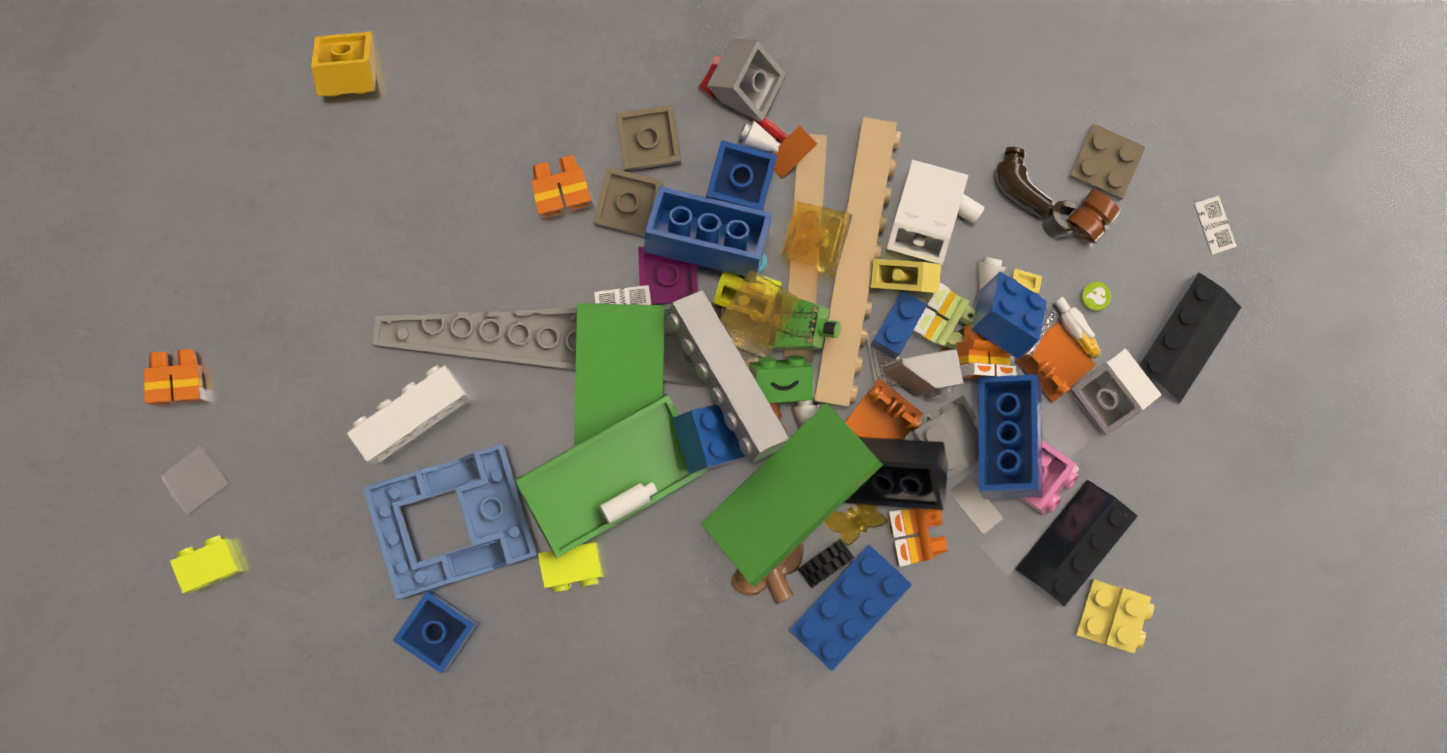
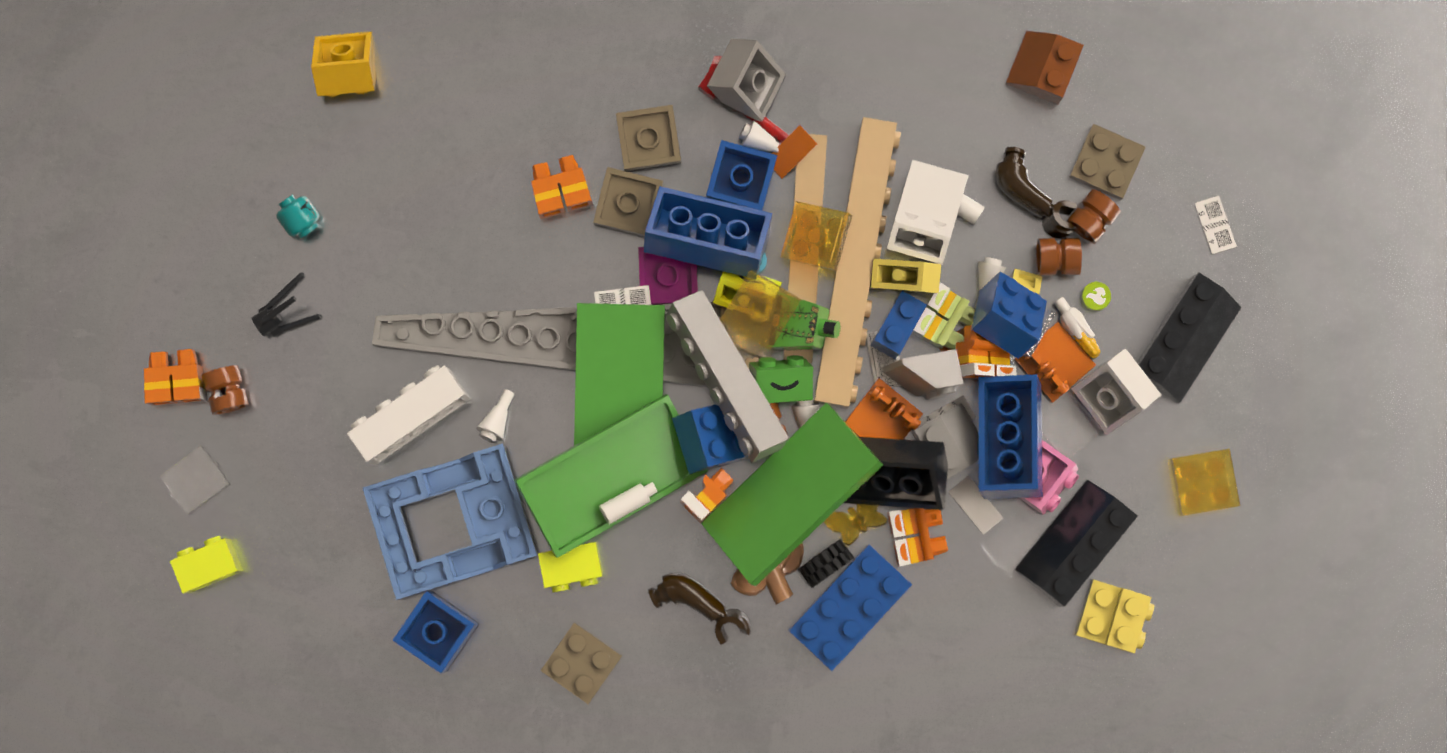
none -> dark orange wheel [201,365,249,415]
none -> black plant [252,272,322,337]
none -> teal head [276,194,320,239]
none -> white cone [476,389,514,443]
none -> dark tan plate [541,622,622,704]
none -> dark brown piece [648,573,751,645]
none -> orange hips [680,468,734,523]
none -> dark orange slope [1005,31,1084,105]
none -> dark orange wheel [1036,238,1082,276]
none -> clear yellow plate [1170,449,1241,516]

